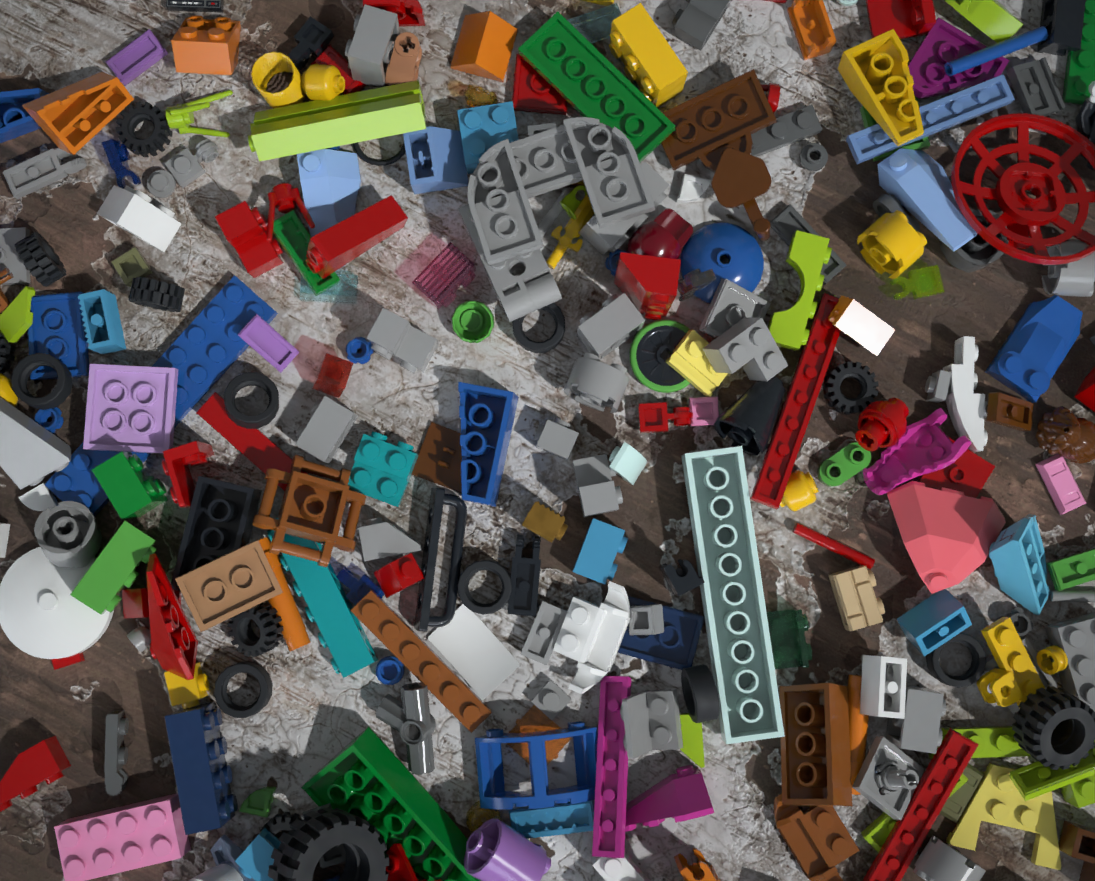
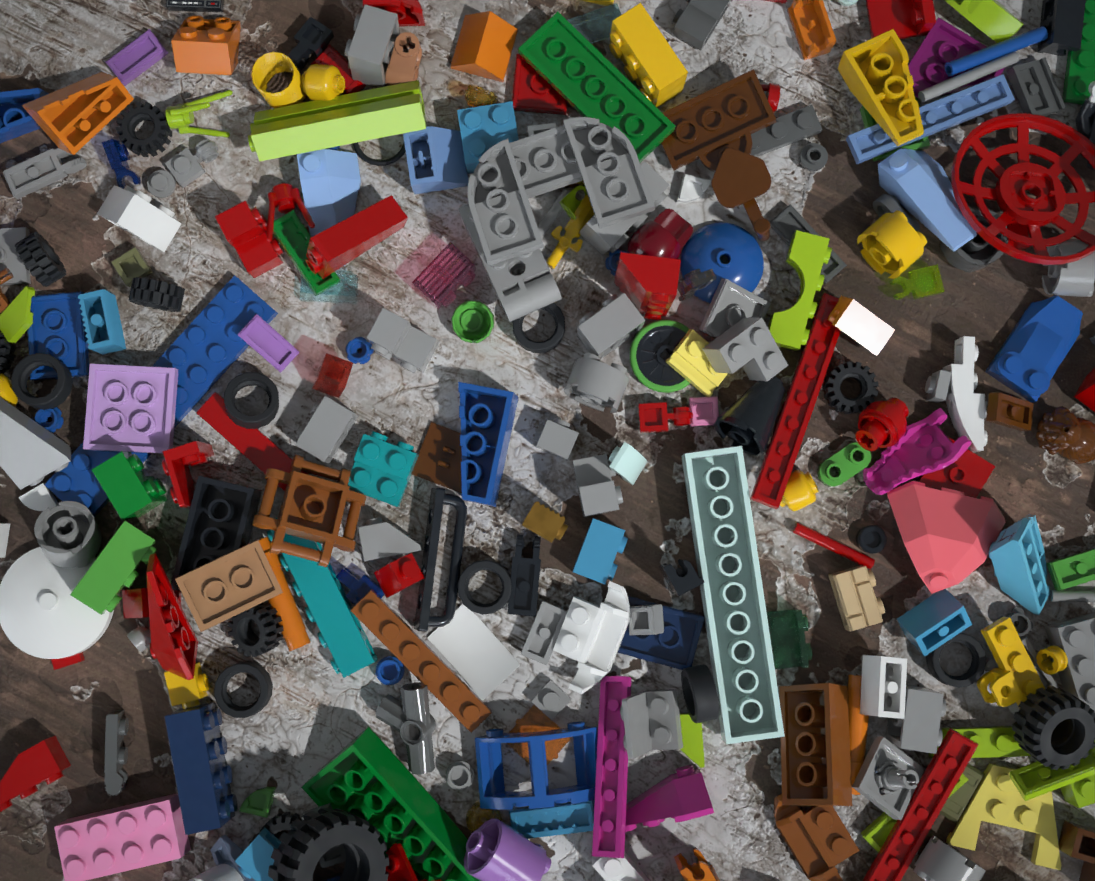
bright pink tile [1035,454,1086,515] -> none
none -> light grey plate [446,760,475,790]
none -> black tile [856,525,887,554]
none -> light grey bar [918,51,1019,102]

